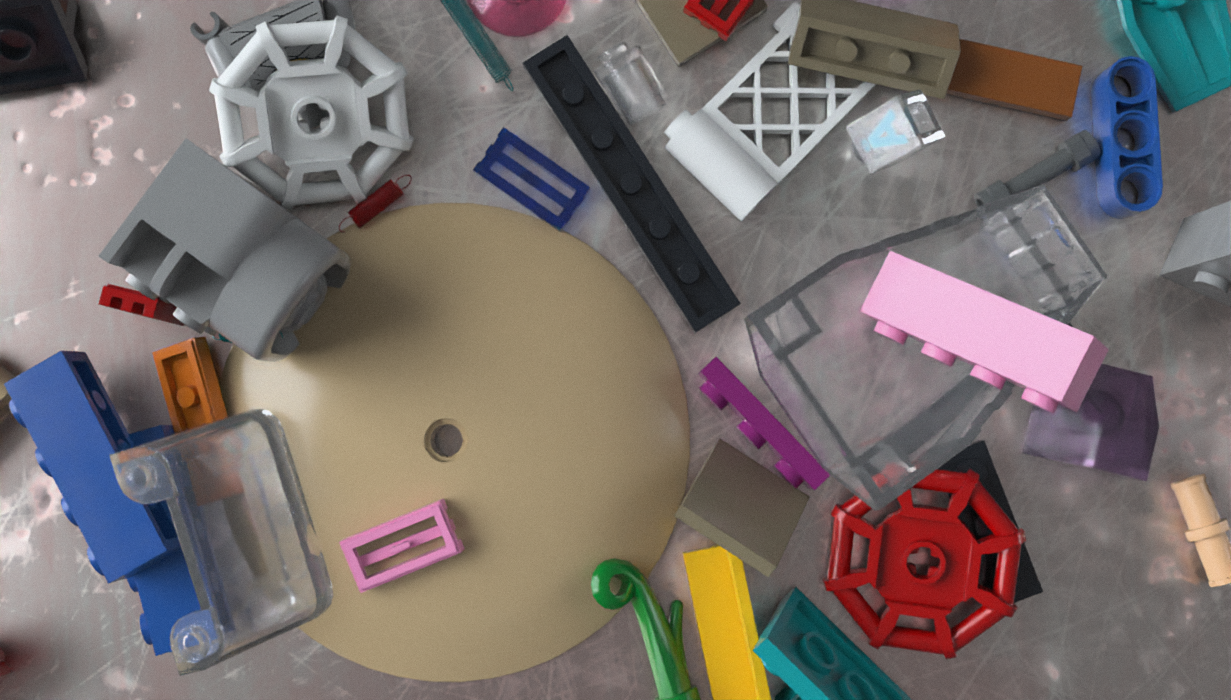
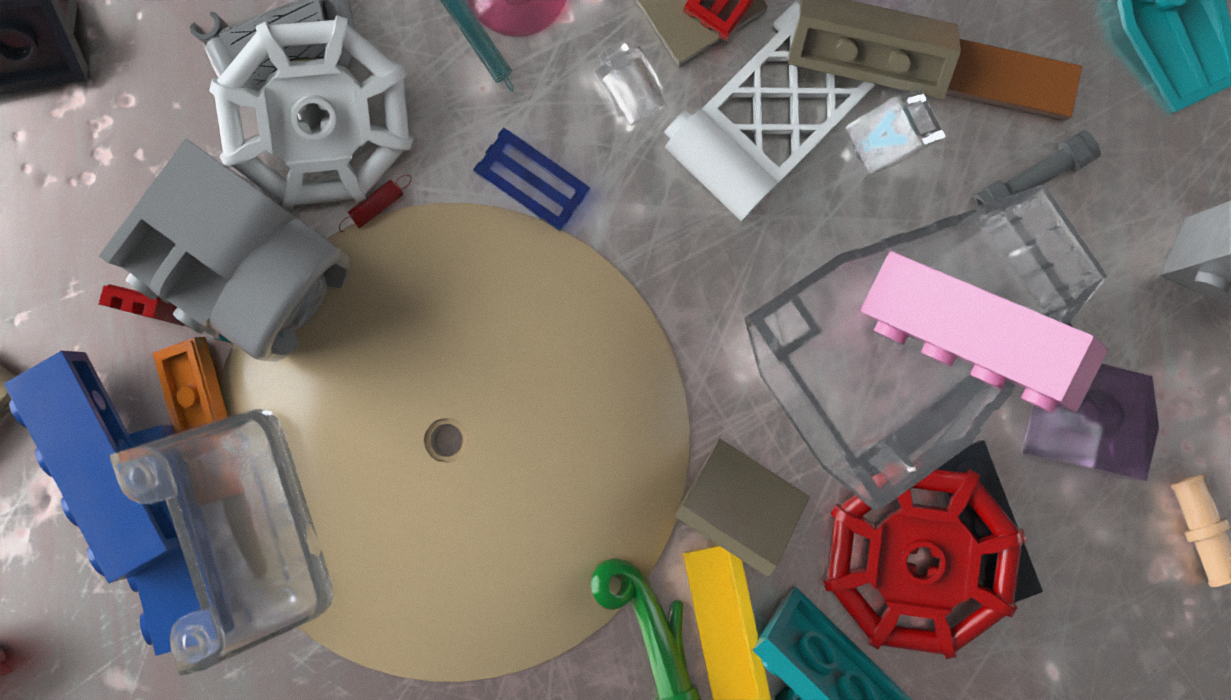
bright pink tile [339,498,465,593] -> none
black plate [522,35,741,334] -> none
magenta plate [698,357,830,490] -> none
blue beam [1091,56,1163,219] -> none

